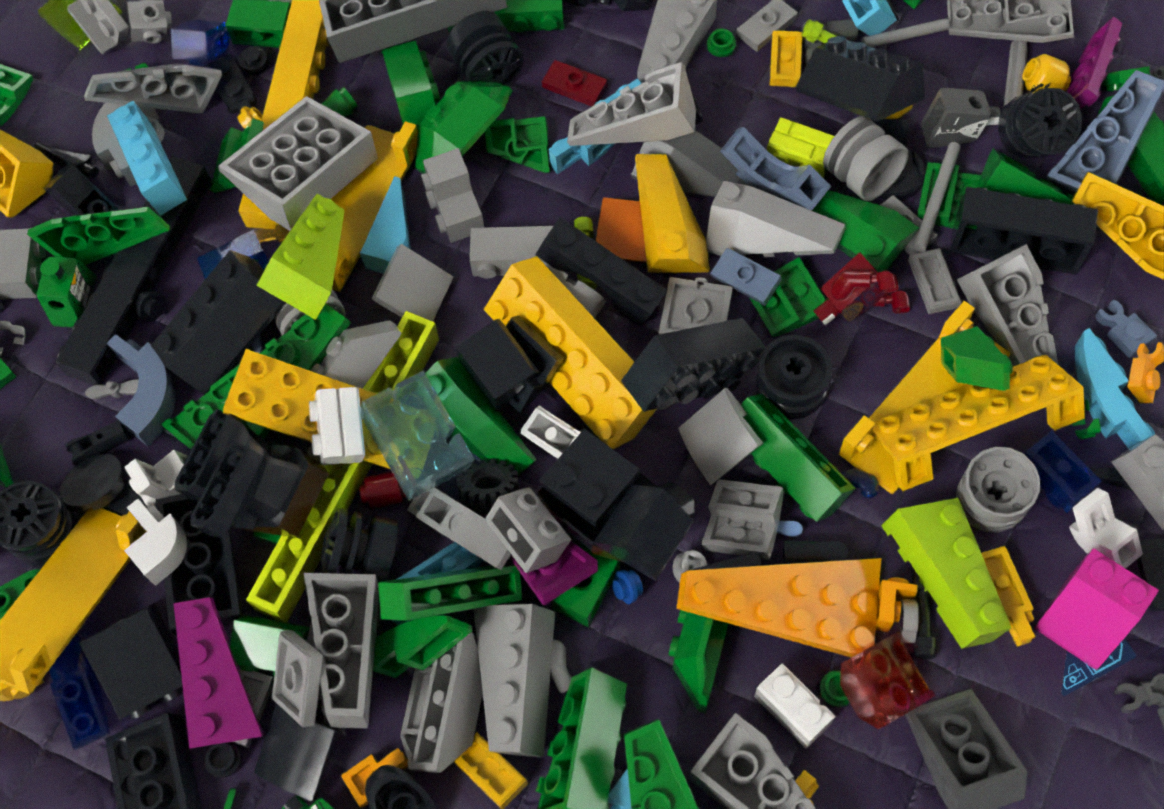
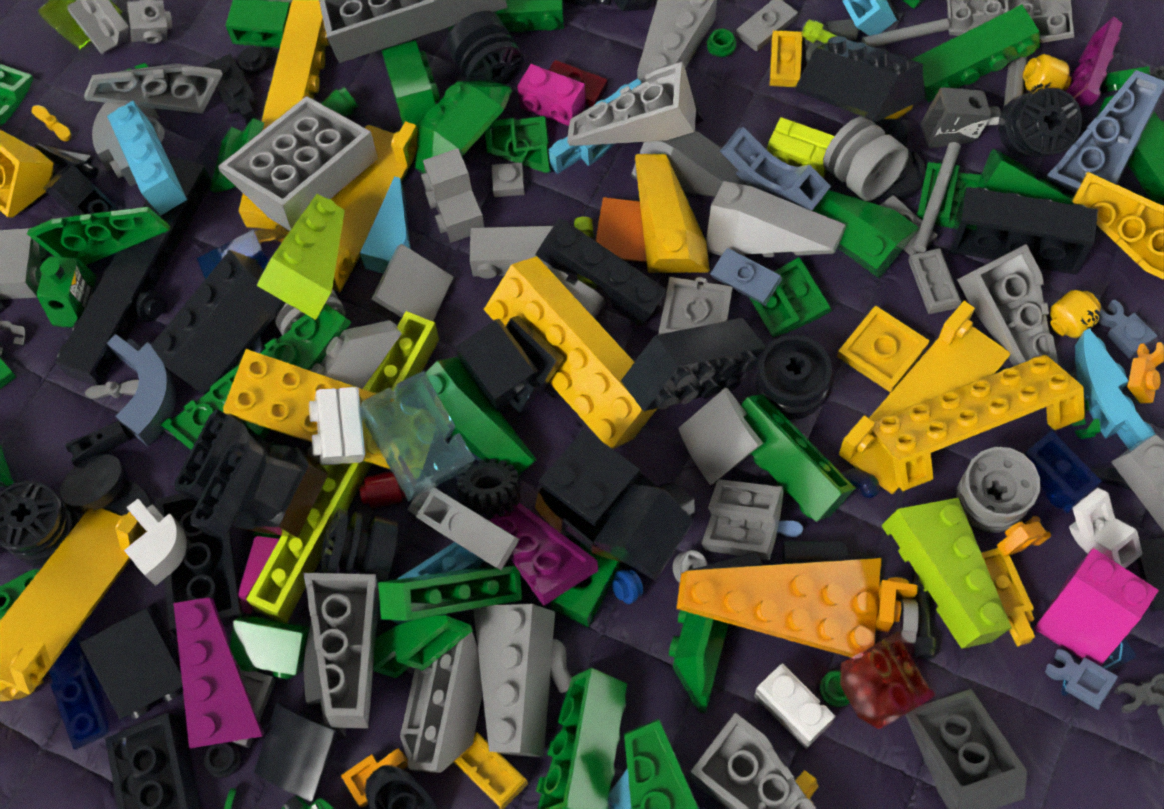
white brick [125,450,188,508] -> none
clear blue brick [171,19,230,66] -> none
yellow plate [237,106,263,129] -> none
light grey tile [272,630,323,727] -> none
light grey brick [485,487,571,573] -> none
white brick [521,406,581,459] -> none
dark red torso [813,252,910,326] -> none
green slope [941,326,1013,391] -> none
none -> yellow piece [32,105,72,141]
none -> dark pink slope [238,536,279,614]
none -> light grey plate [492,163,524,197]
none -> dark pink brick [517,64,586,126]
none -> yellow plate [837,305,930,393]
none -> green brick [911,4,1040,102]
none -> light orange plate [997,516,1051,557]
none -> sand blue plate [1045,649,1118,710]
none -> yellow head [1050,290,1101,338]

